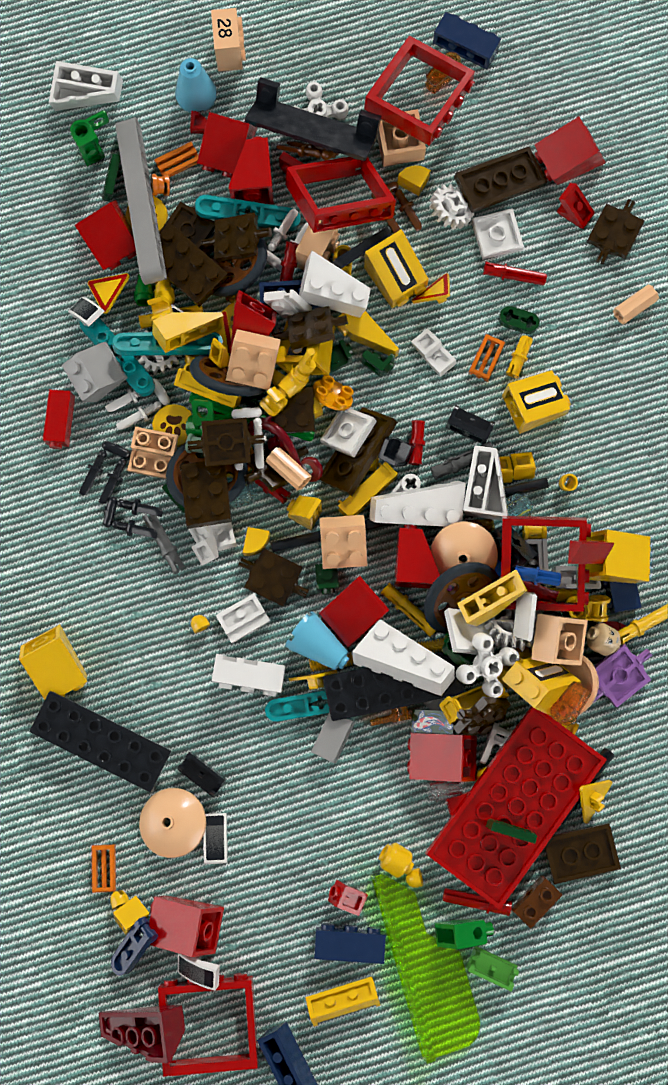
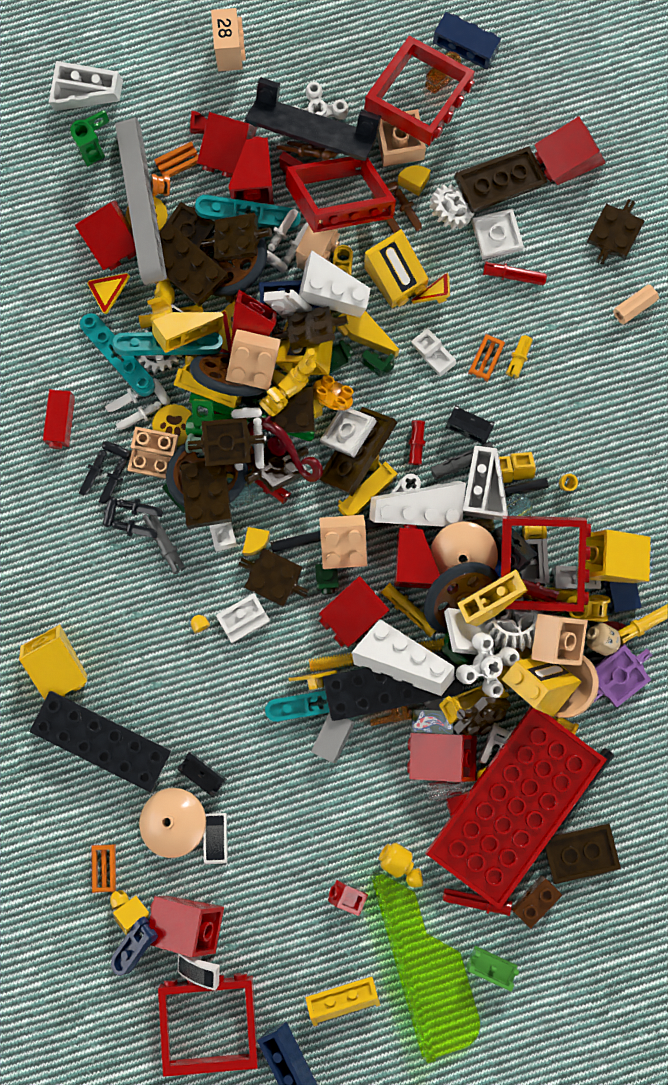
light grey slope [62,342,127,402] -> none
slope [68,297,104,326] -> none
dark red wedge [98,1005,185,1063] -> none
dark green tile [102,153,121,202] -> none
green cone [133,274,155,307] -> none
medium azure cone [175,58,217,113] -> none
white slope [185,524,218,566] -> none
yellow slope [209,338,230,368] -> none
white wedge [212,654,286,697] -> none
light nougat axle [266,447,312,491] -> none
red pin [280,241,299,281] -> none
medium azure cone [285,611,349,670] -> none
yellow slope [287,495,322,530] -> none
dark blue brick [314,923,386,964] -> none
black beam [332,227,392,269] -> none
black panel [378,437,415,467] -> none
green torso [434,918,494,950] -> none
dark green tile [486,818,537,844] -> none
dark green beam [499,306,540,334] -> none
yellow slope [502,370,571,434] -> none
white slope [513,592,537,641] -> none
blue axle [515,565,562,586] -> none
clear orange piece [550,681,591,726] -> none
red slope [557,183,595,229] -> none
red slope [568,540,614,564] -> none
yellow piece [579,780,613,824] -> none

